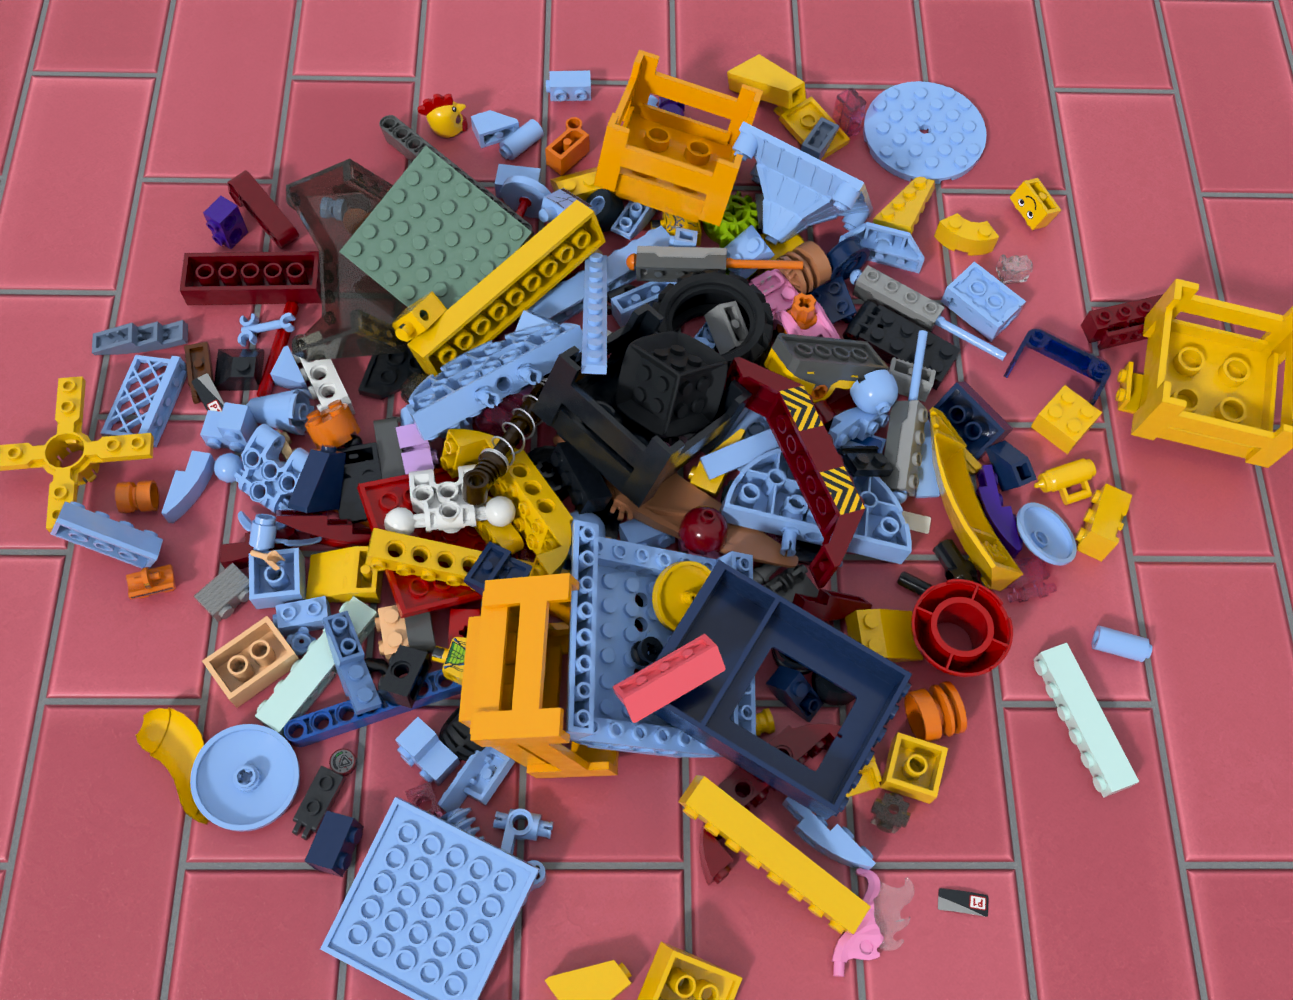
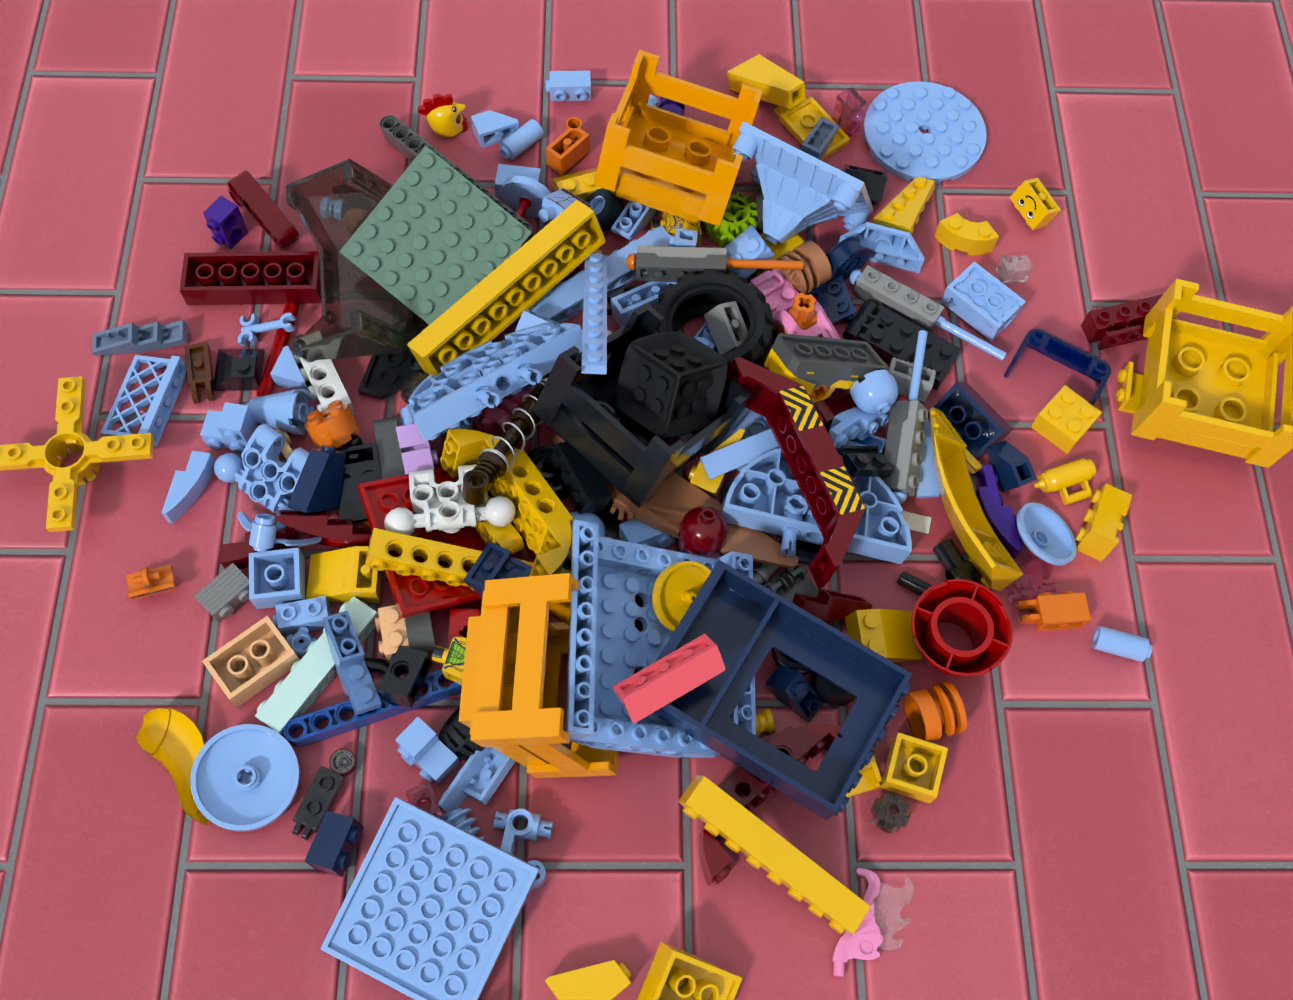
light blue slope [50,501,163,569] -> none
orange wheel [115,480,159,513] -> none
sticker [191,373,224,412] -> none
light nougat hand [250,550,285,570] -> none
yellow torso [392,291,447,342] -> none
black wheel [631,637,663,666] -> none
light blue slope [782,797,876,870] -> none
sticker [938,888,989,917] -> none
light aqua brick [1033,643,1139,798] -> none
none -> black slope [844,164,887,205]
none -> orange hinge [1015,590,1091,631]

